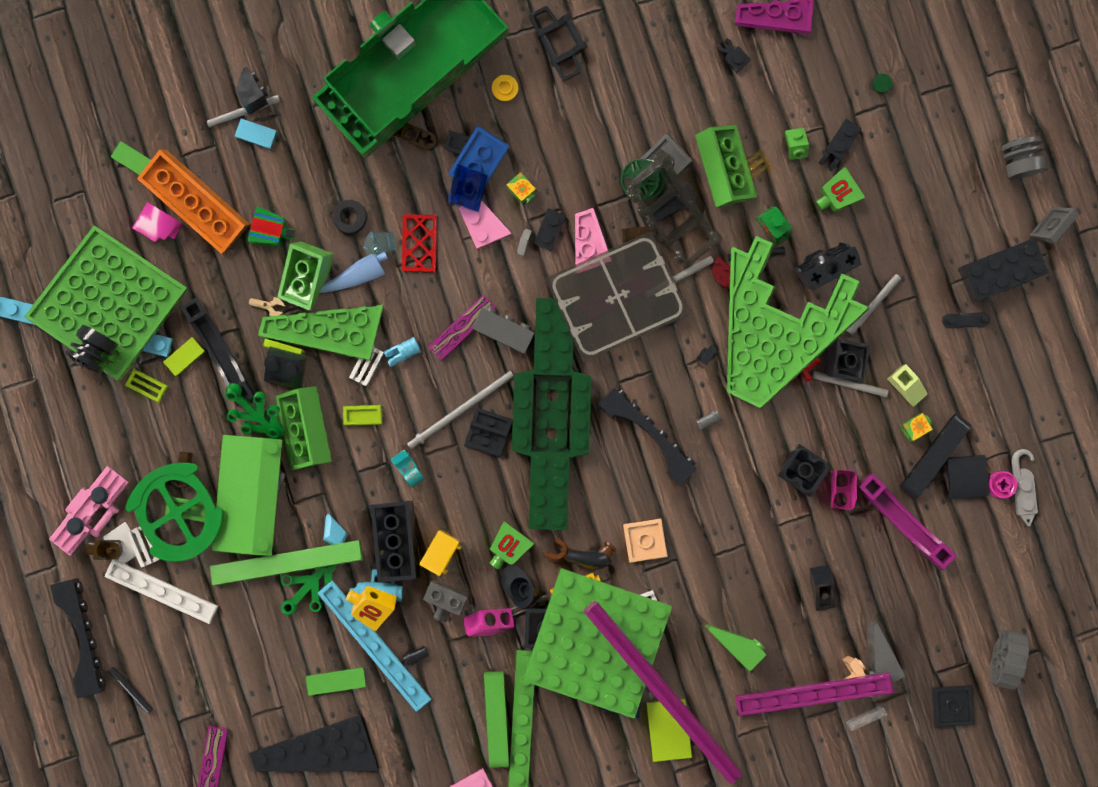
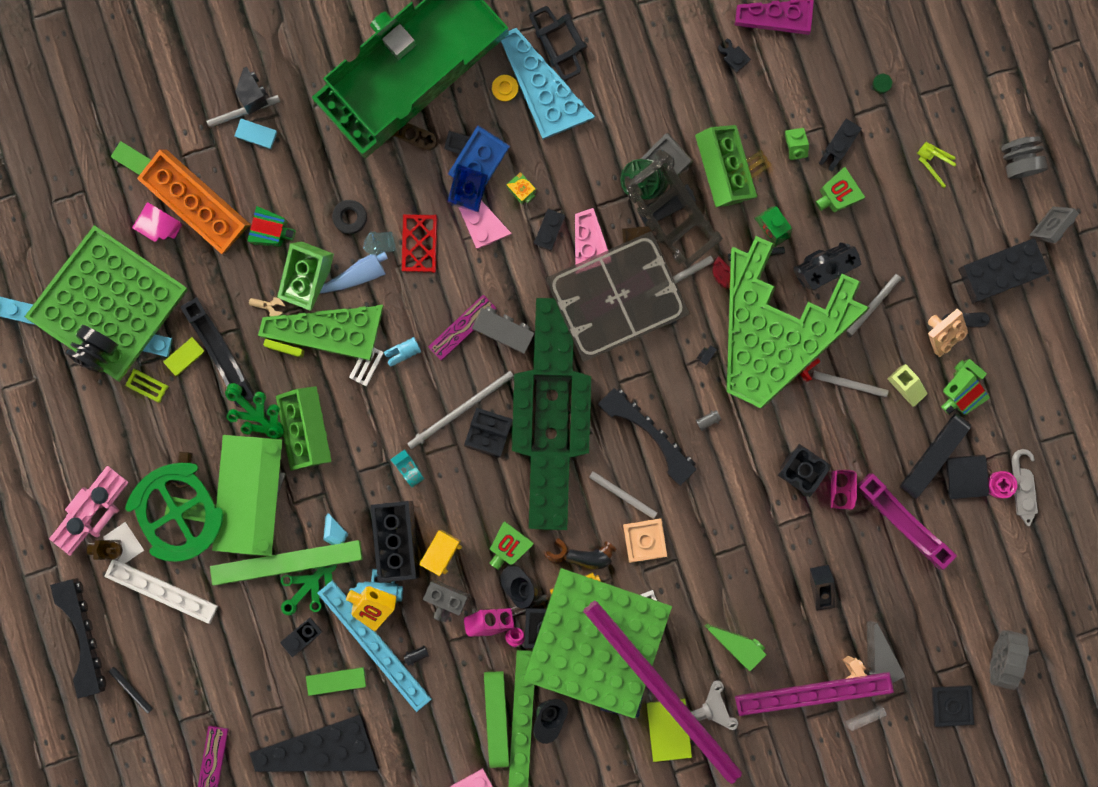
white tile [126,527,160,568] -> none
black slope [264,346,307,389] -> none
lime tile [343,405,383,426] -> none
light grey tile [517,229,532,256] -> none
black slope [825,338,870,382] -> none
brick [899,413,933,442] -> none
none -> black slope [280,617,323,657]
none -> medium azure wing [501,28,595,140]
none -> dark pink plate [505,627,525,647]
none -> black piece [533,699,568,744]
none -> light grey bar [589,471,657,519]
none -> light grey axle [691,680,738,730]
none -> lime plant [917,142,956,188]
none -> light nougat plate [928,309,968,357]
none -> bright green torso [941,367,990,415]
none -> bright green bracket [953,359,987,381]

